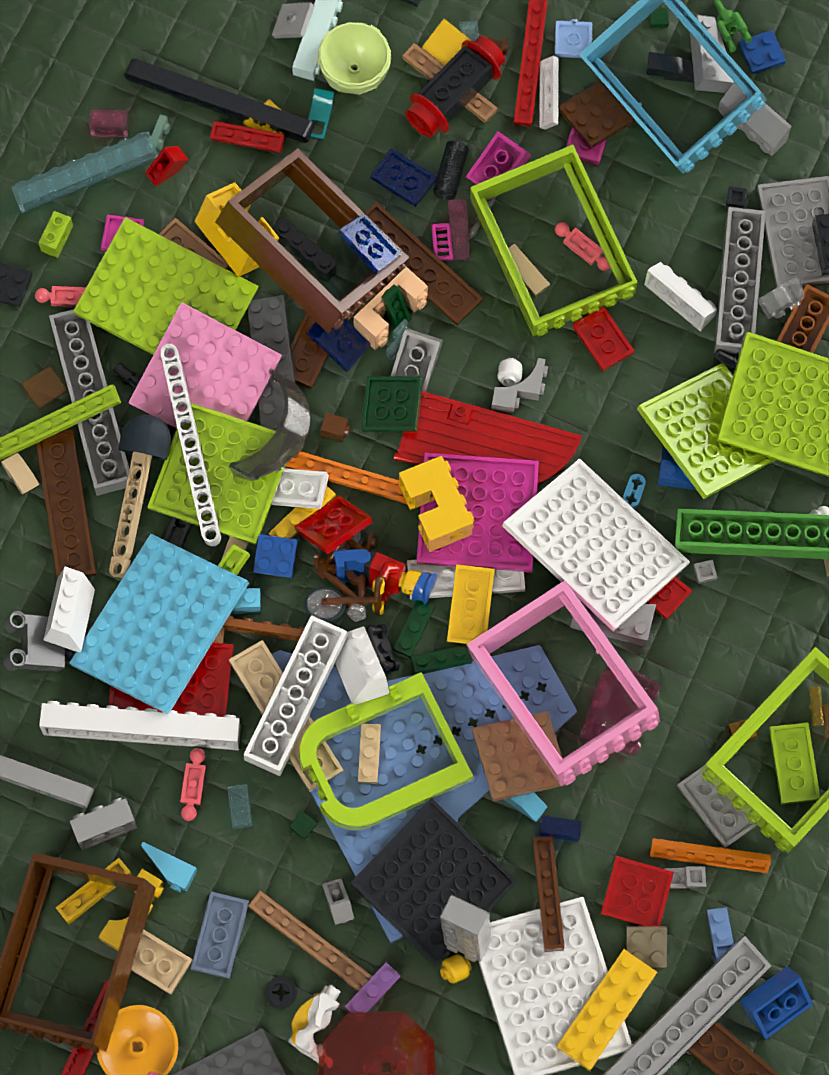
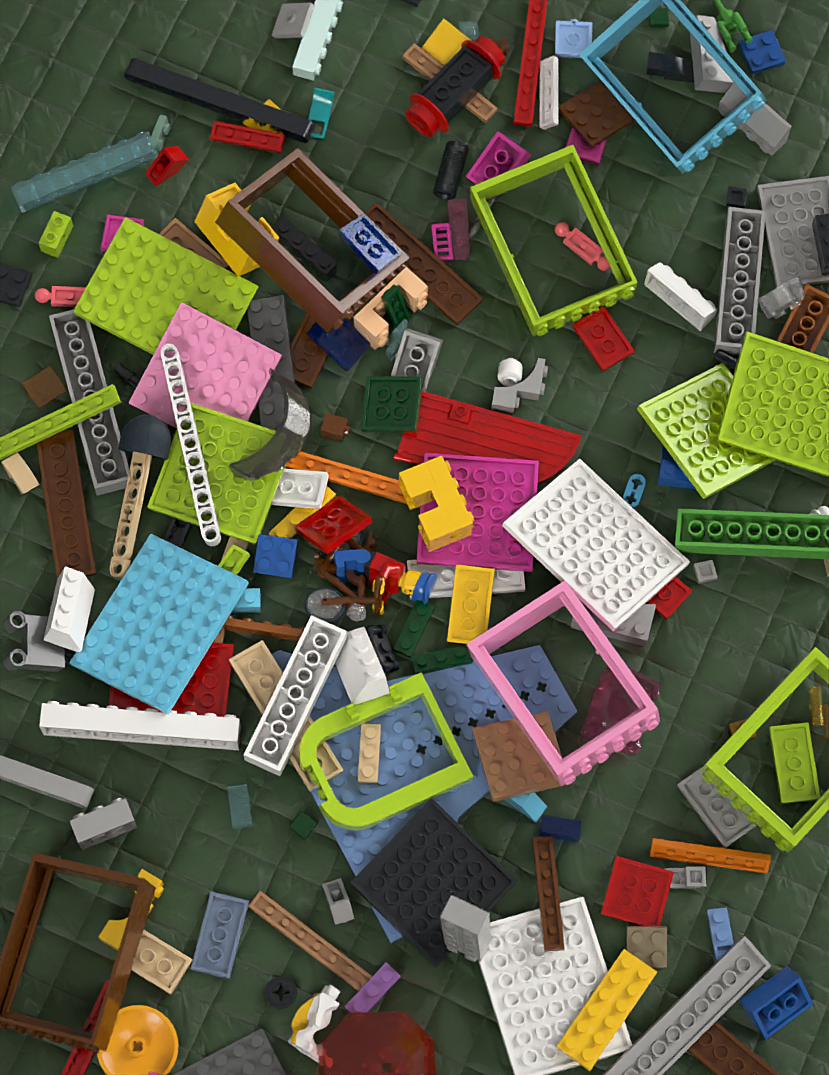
yellow plate [56,858,132,924] -> none
clear pink brick [89,110,129,137] -> none
medium azure slope [141,842,197,893] -> none
coral plate [180,748,206,821] -> none
yellowish green rock [317,22,391,95] -> none
clear blue plate [370,148,437,207] -> none
yellow head [440,954,471,984] -> none
tan tile [508,244,550,297] -> none

